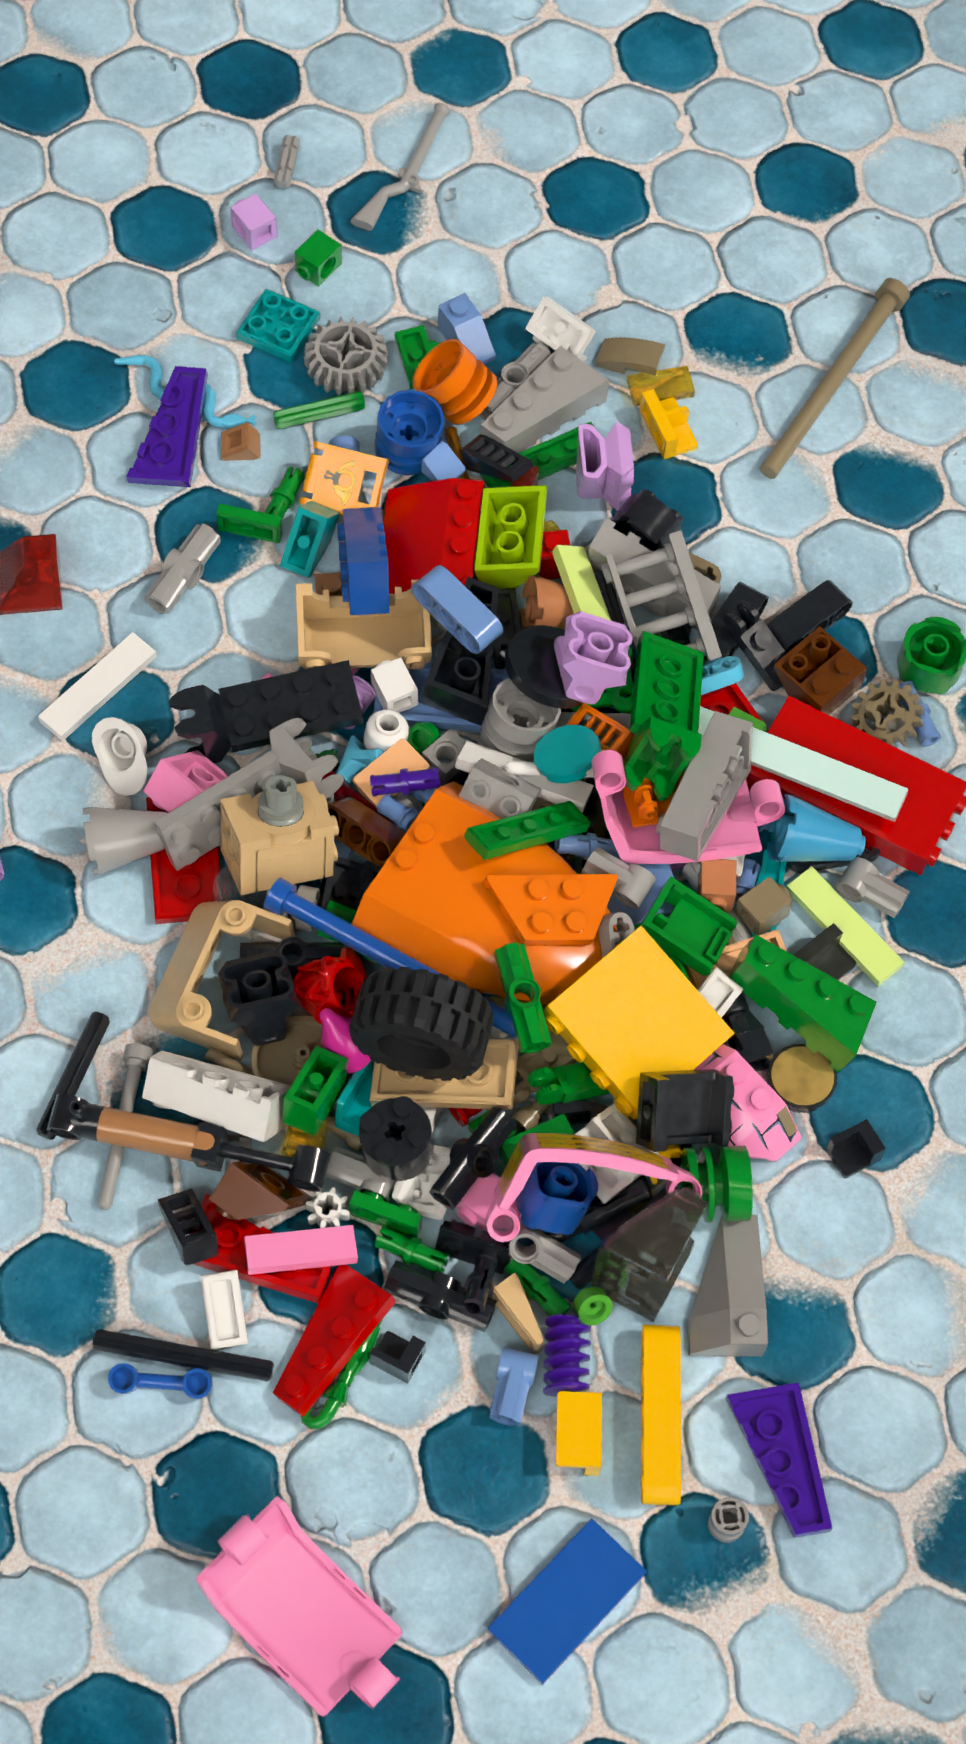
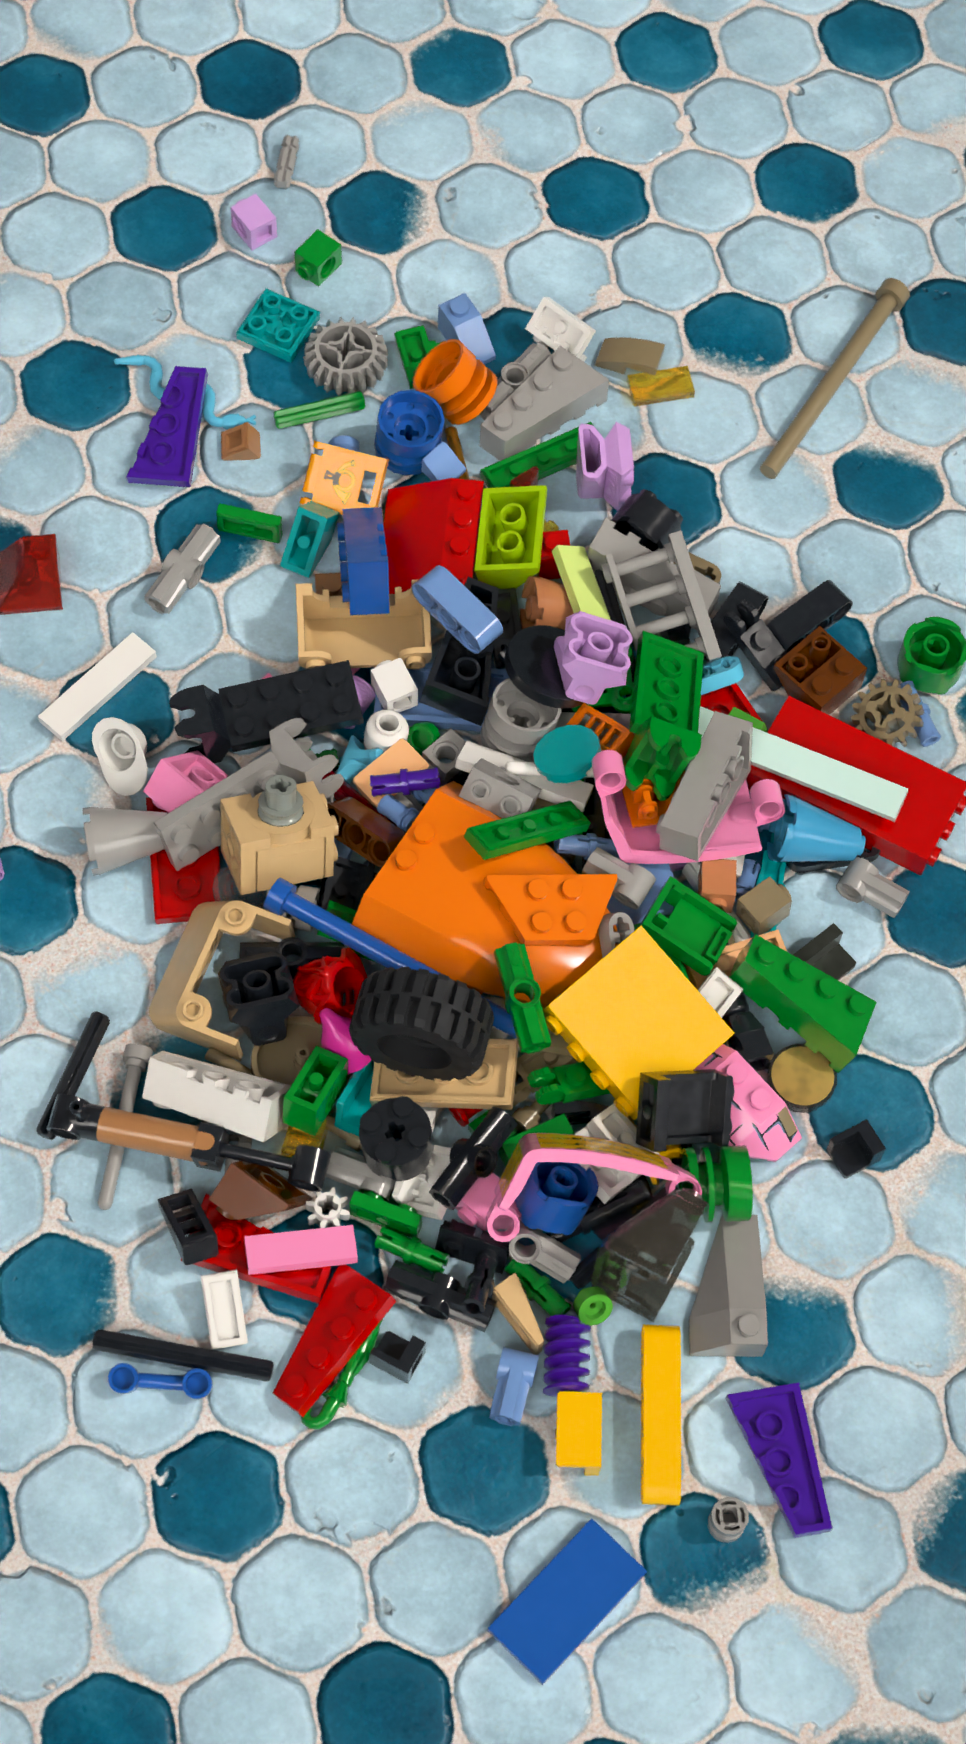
bright pink panel [196,1496,402,1717] -> none
green pin [264,467,305,519] -> none
light grey piece [351,103,450,231] -> none
black slope [462,434,533,483] -> none
yellow panel [639,389,698,460] -> none
yellowish green tile [786,866,905,987] -> none

